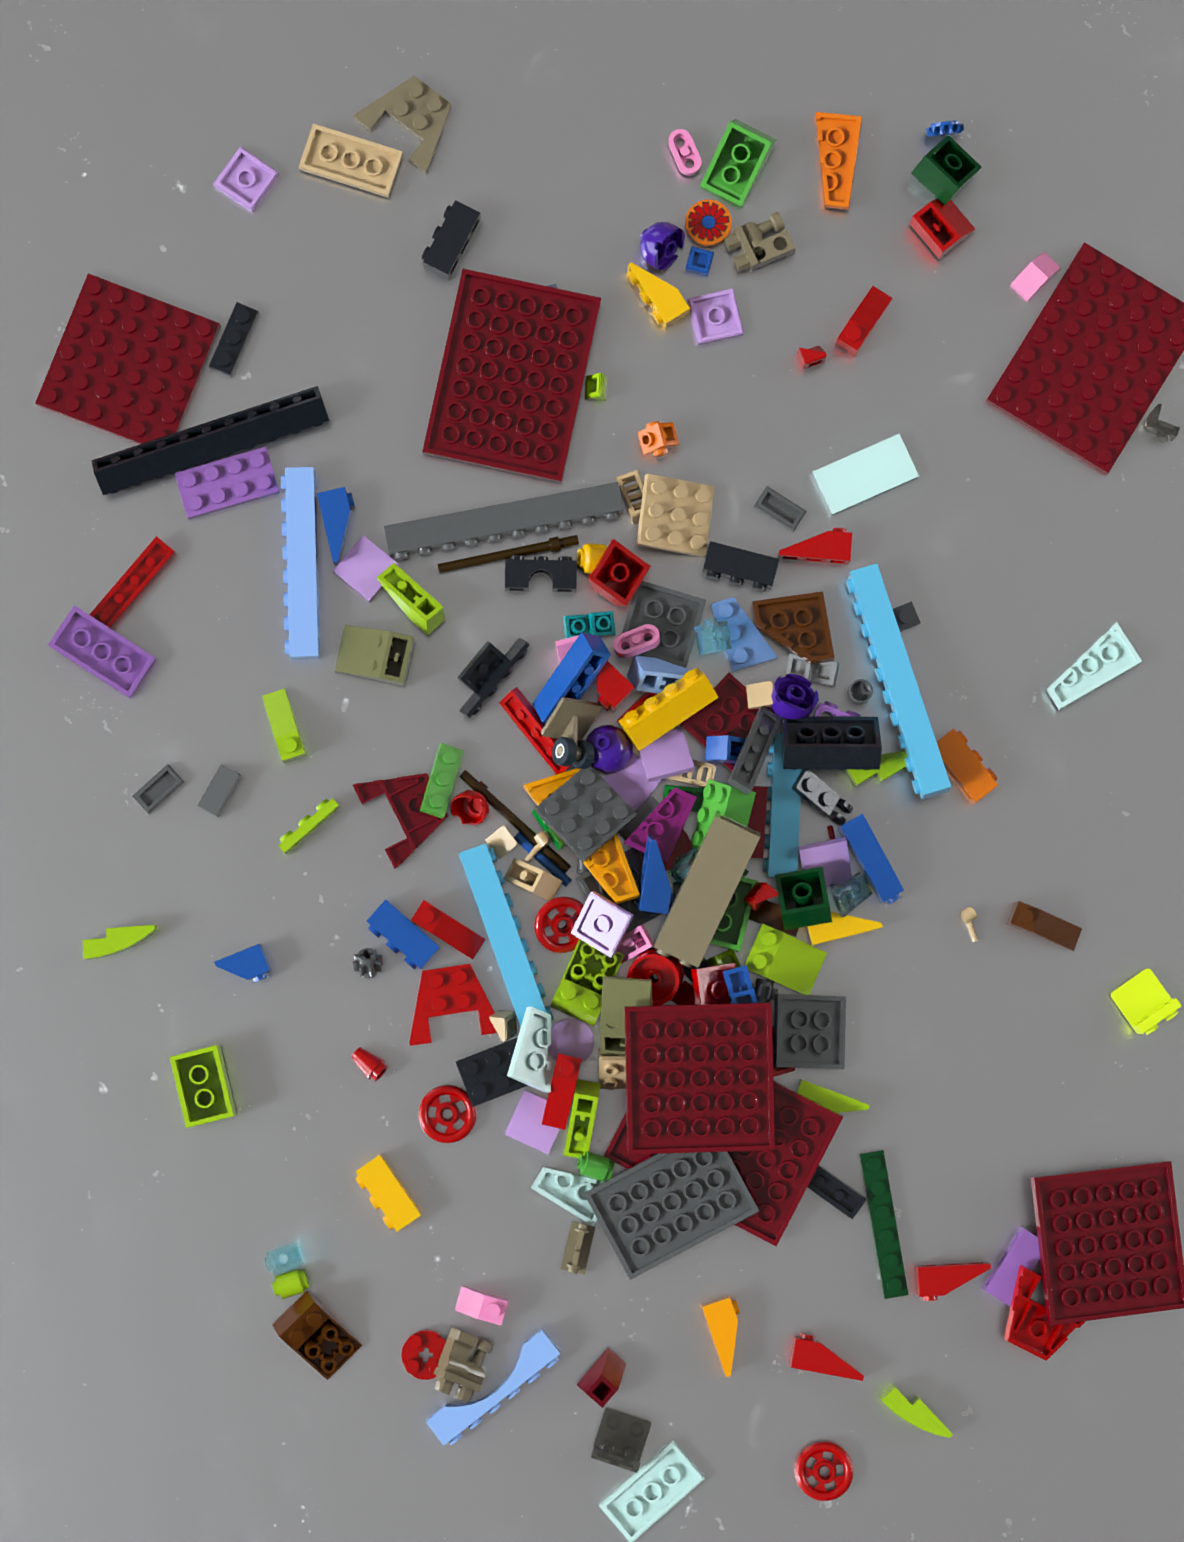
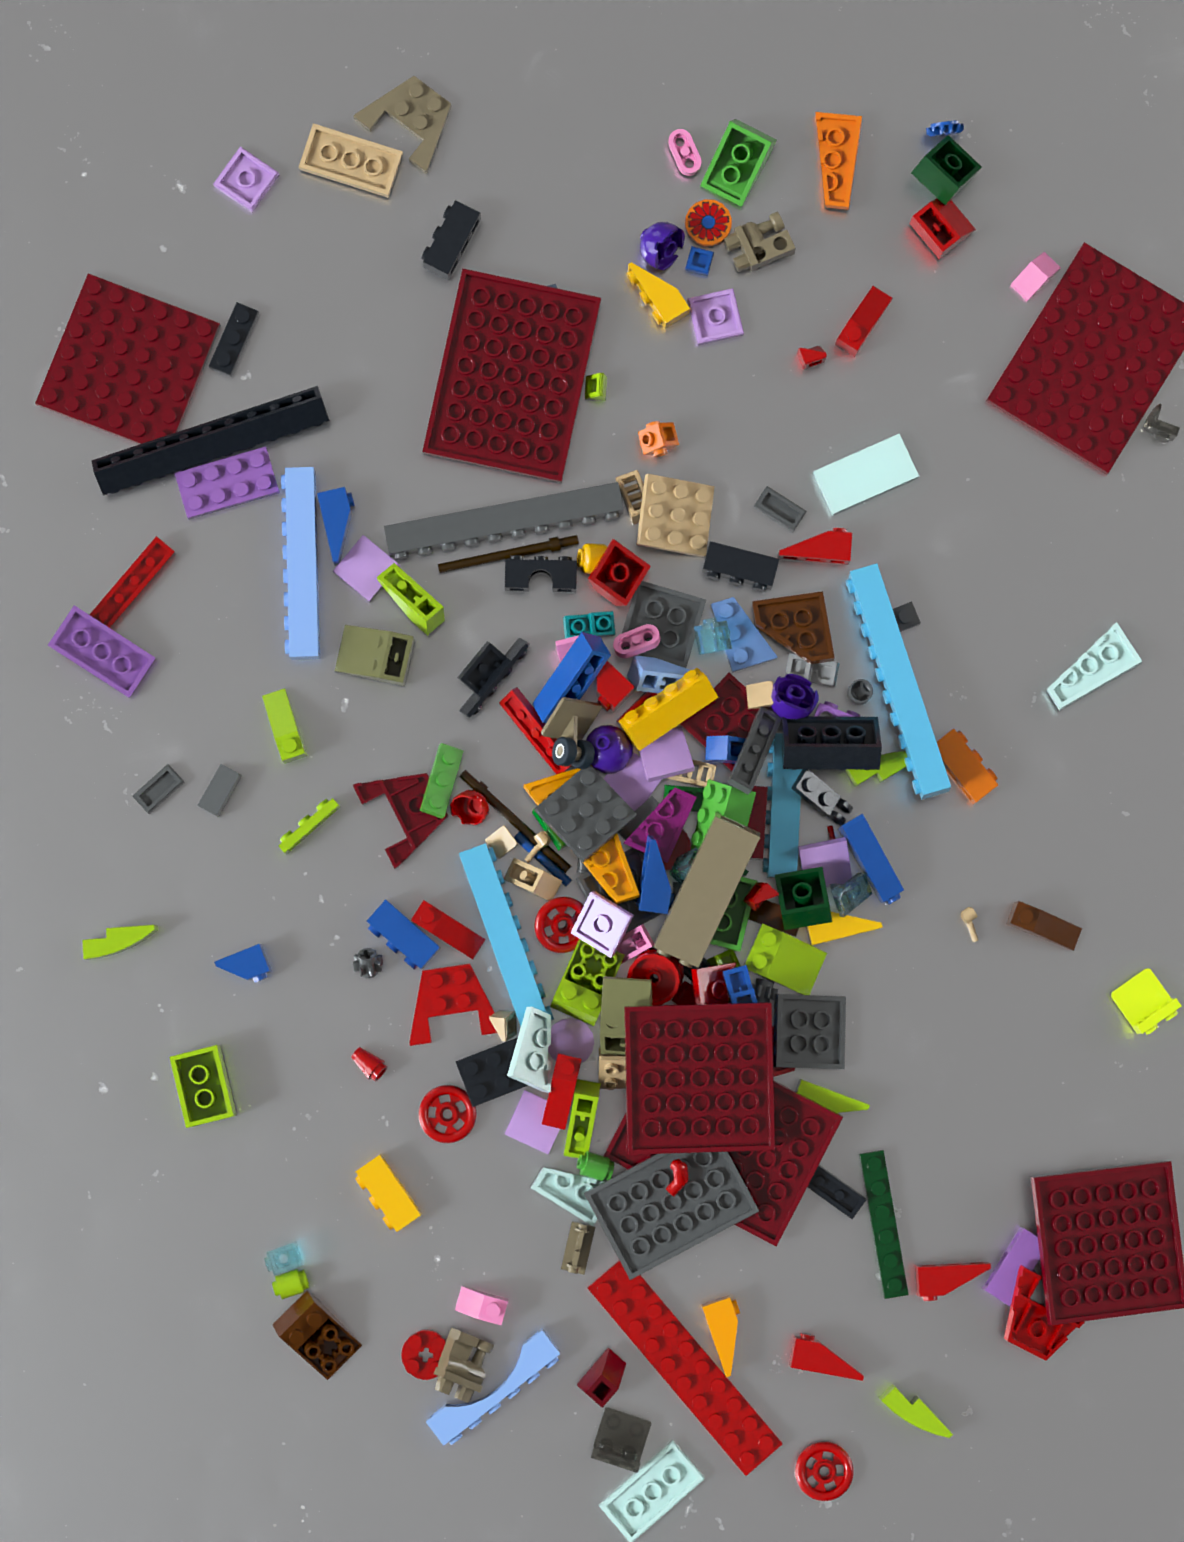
none -> red plate [587,1260,783,1476]
none -> red arm [666,1159,689,1197]

